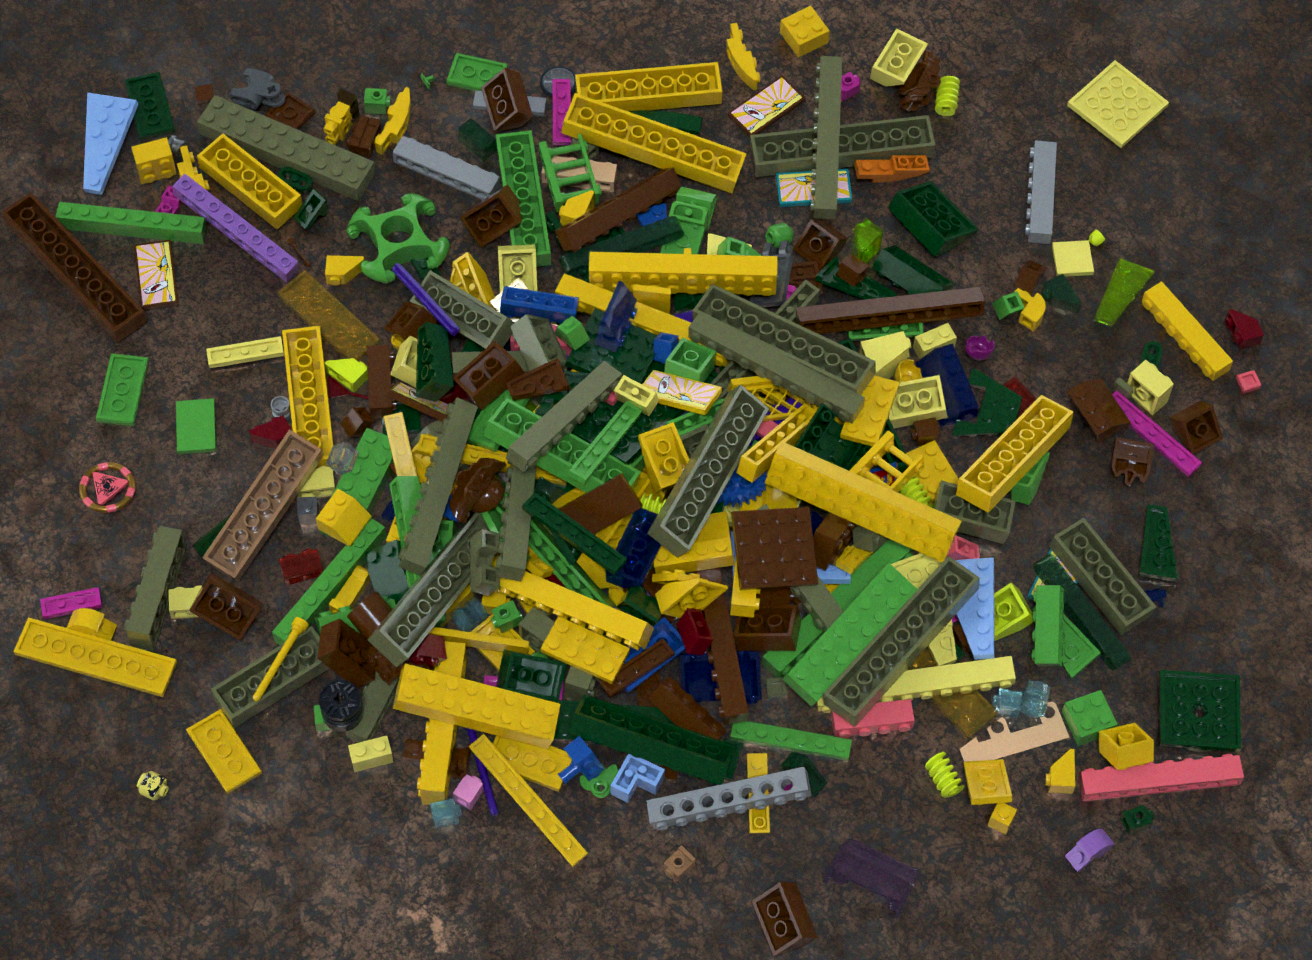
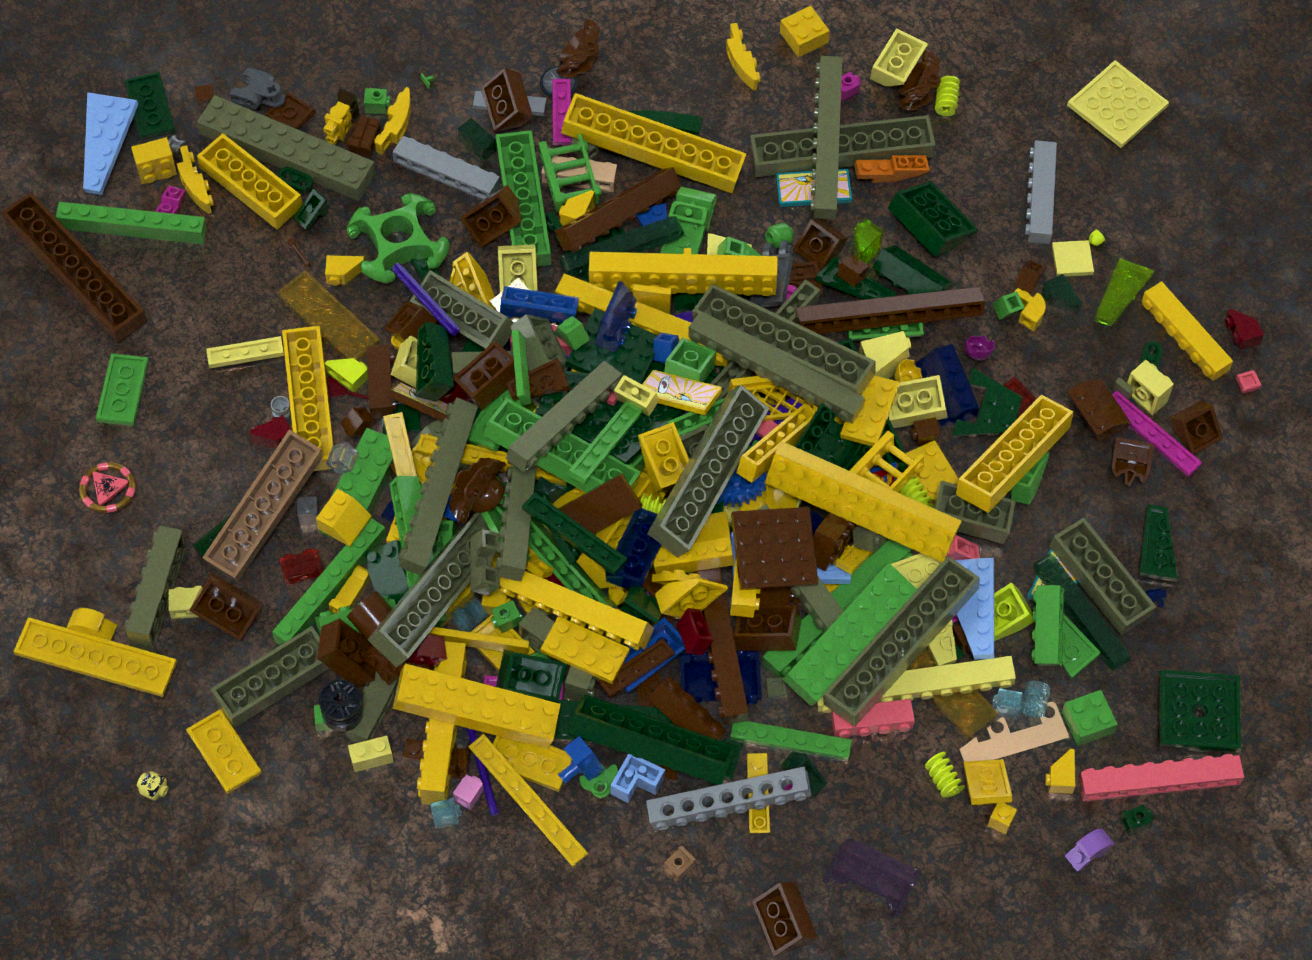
dark pink plate [40,587,103,620] -> none
tile [134,239,179,310] -> none
medium lavender brick [172,173,299,283] -> none
bright green tile [176,398,216,454] -> none
yellow piece [253,617,309,701] -> none
light yellow brick [297,466,335,498] -> none
bright green tile [446,53,508,91] -> none
yellow brick [575,62,722,112] -> none
tile [728,75,805,138] -> none
light yellow brick [913,323,957,362] -> none
yellow brick [1099,723,1154,770] -> none
none -> bright green tile [511,329,531,405]
none -> reddish brown piece [556,19,600,78]

